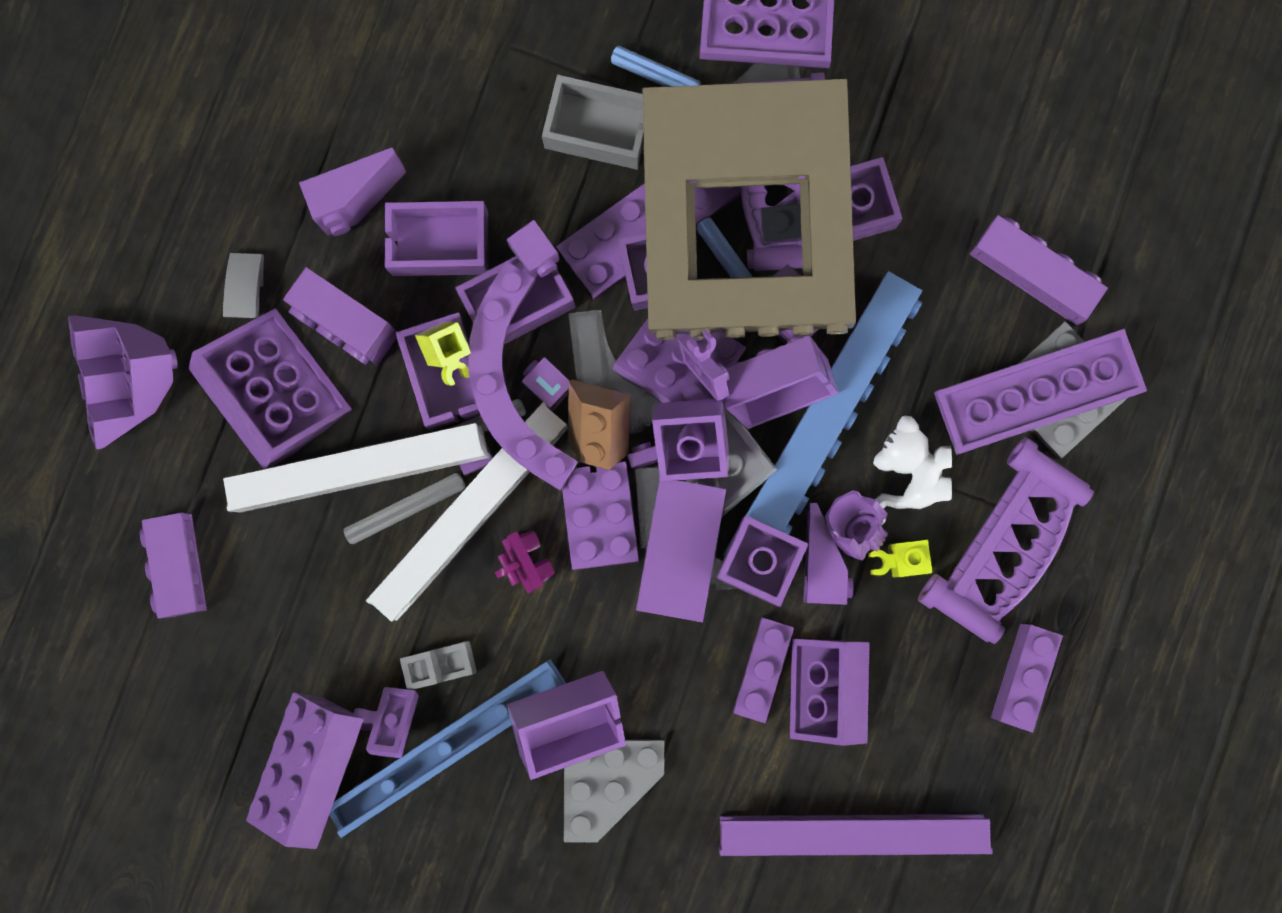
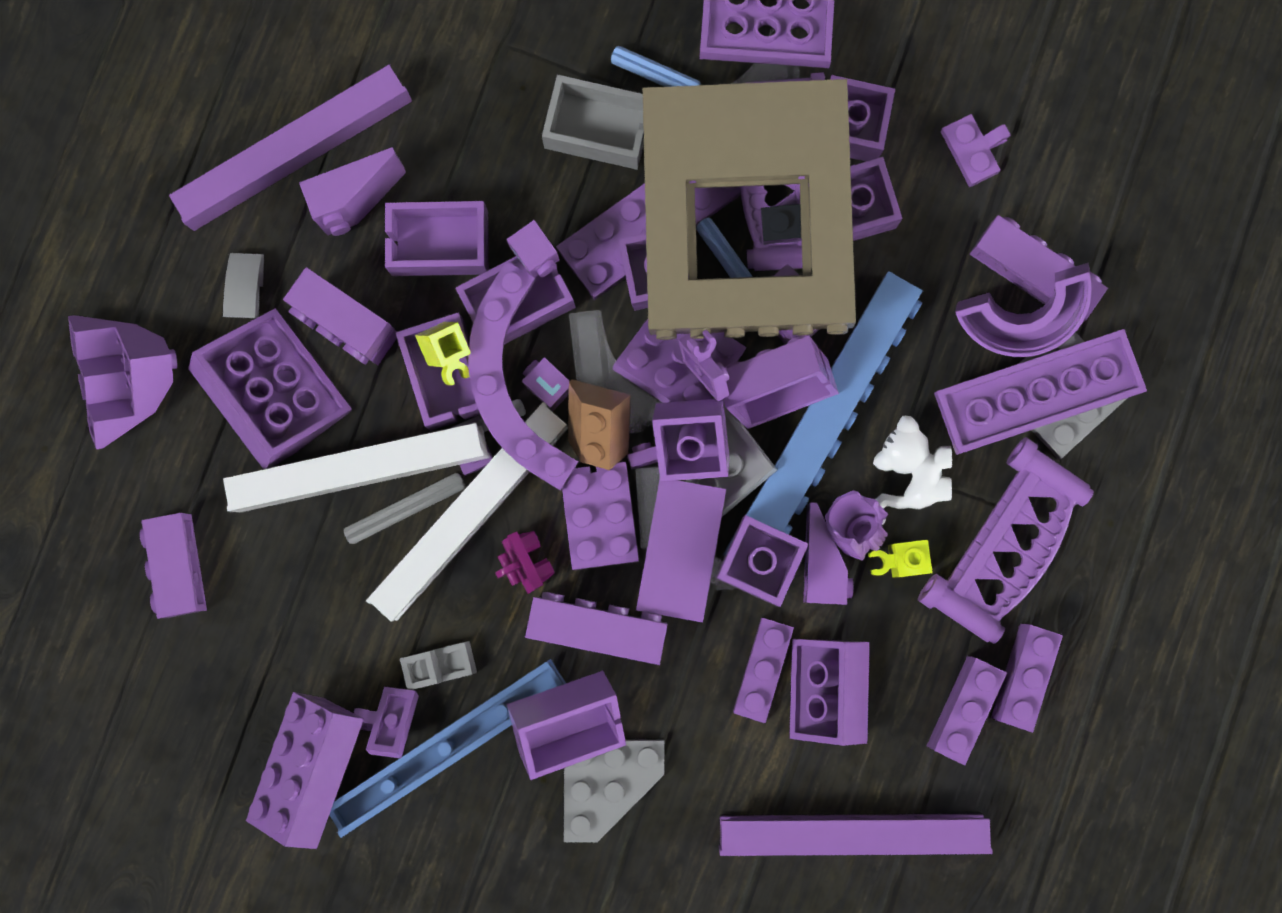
none -> medium lavender tile [169,65,412,231]
none -> medium lavender brick [525,592,667,665]
none -> medium lavender brick [830,75,895,162]
none -> medium lavender brick [927,656,1007,765]
none -> medium lavender plate [941,114,1011,188]
none -> medium lavender brick [955,263,1092,357]

